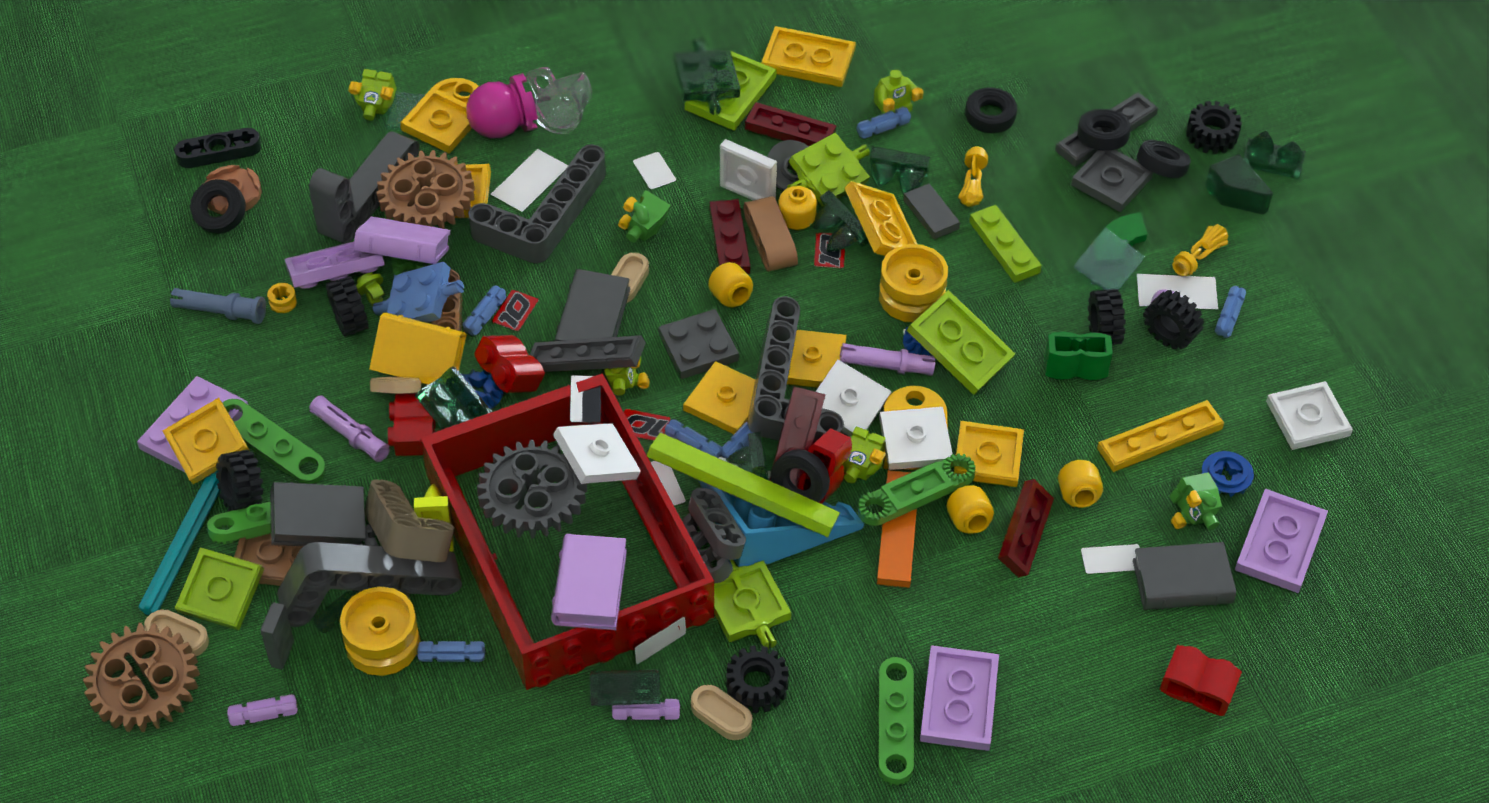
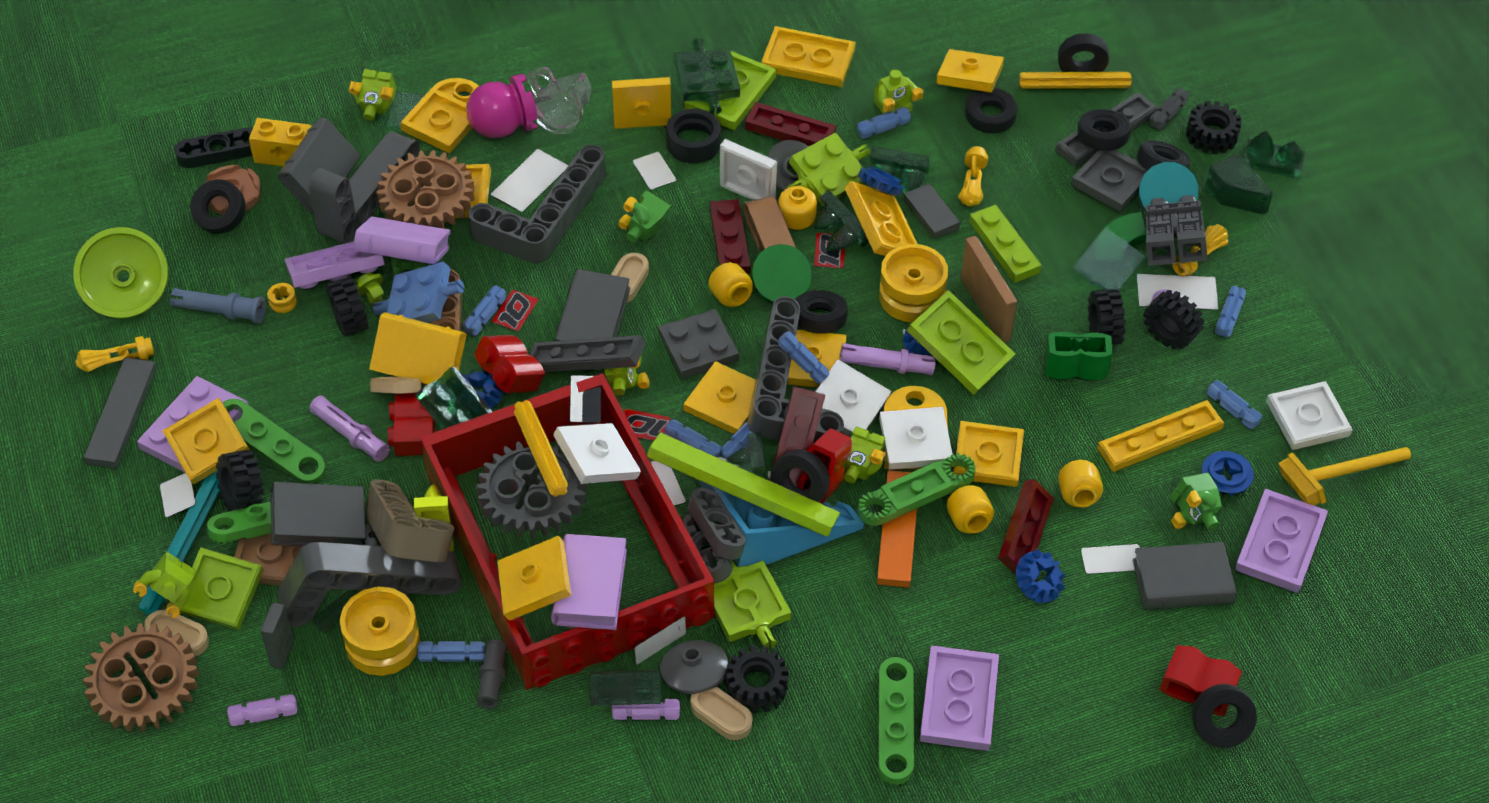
none -> lime dish [73,227,168,319]
none -> yellow piece [75,336,154,372]
none -> dark grey tile [84,358,157,469]
none -> lime piece [133,551,195,619]
none -> white sticker [160,473,195,517]
none -> yellow brick [249,118,312,167]
none -> dark grey piece [277,118,360,214]
none -> dark grey pin [476,639,508,709]
none -> yellow plate [497,536,572,621]
none -> yellow axle [514,400,568,497]
none -> yellow plate [612,77,671,129]
none -> dark grey dish [660,640,728,694]
none -> black tyre [666,109,721,163]
none -> green tile [750,244,812,303]
none -> medium blue axle [778,331,829,383]
none -> black tyre [795,290,848,333]
none -> blue gear [858,166,904,195]
none -> yellow plate [936,49,1004,93]
none -> medium nougat tile [961,236,1017,342]
none -> blue gear [1016,549,1066,603]
none -> yellow axle [1019,72,1132,89]
none -> black tyre [1058,33,1109,72]
none -> teal tile [1139,162,1198,211]
none -> dark grey hips [1146,195,1207,266]
none -> dark grey axle [1149,87,1189,130]
none -> black tyre [1192,684,1257,748]
none -> medium blue axle [1207,380,1262,429]
none -> yellow piece [1278,447,1411,506]

